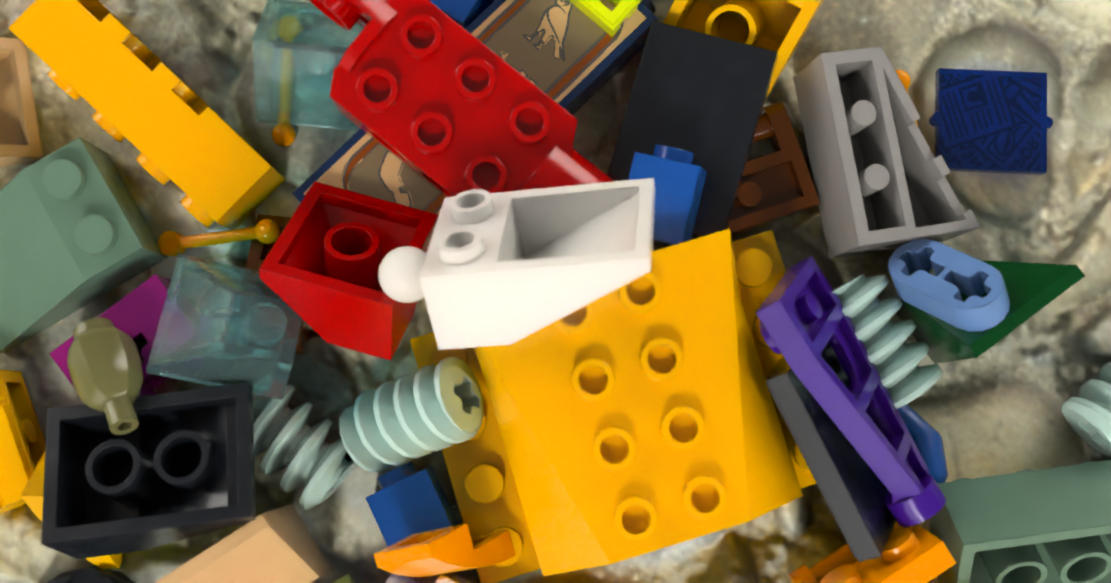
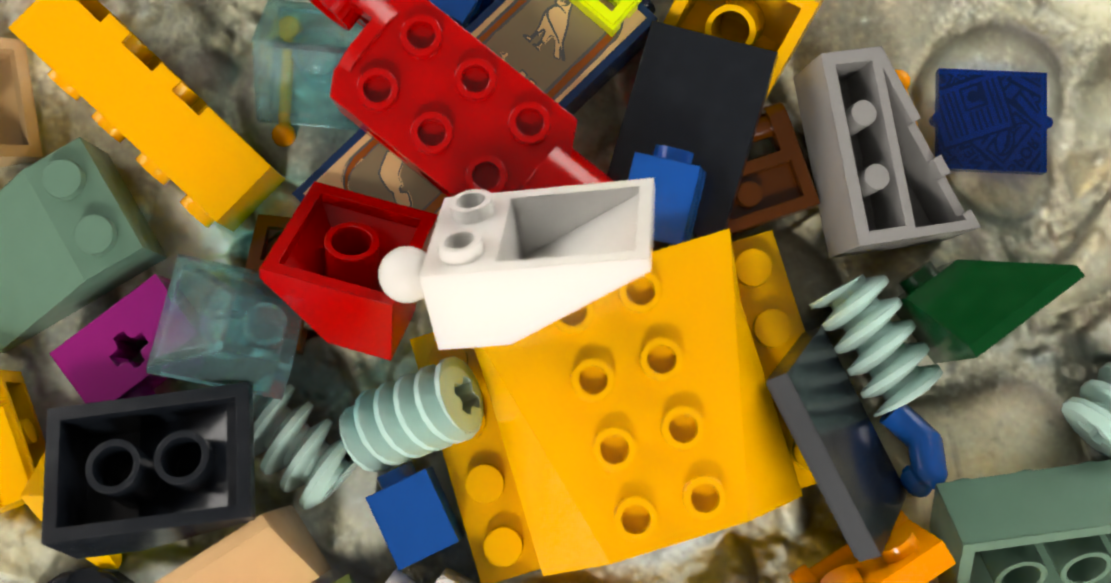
olive plant [67,317,143,435] -> none
light orange hinge [158,219,280,257] -> none
light orange slope [374,523,516,577] -> none
dark purple plate [755,256,946,527] -> none
medium blue beam [888,239,1010,332] -> none

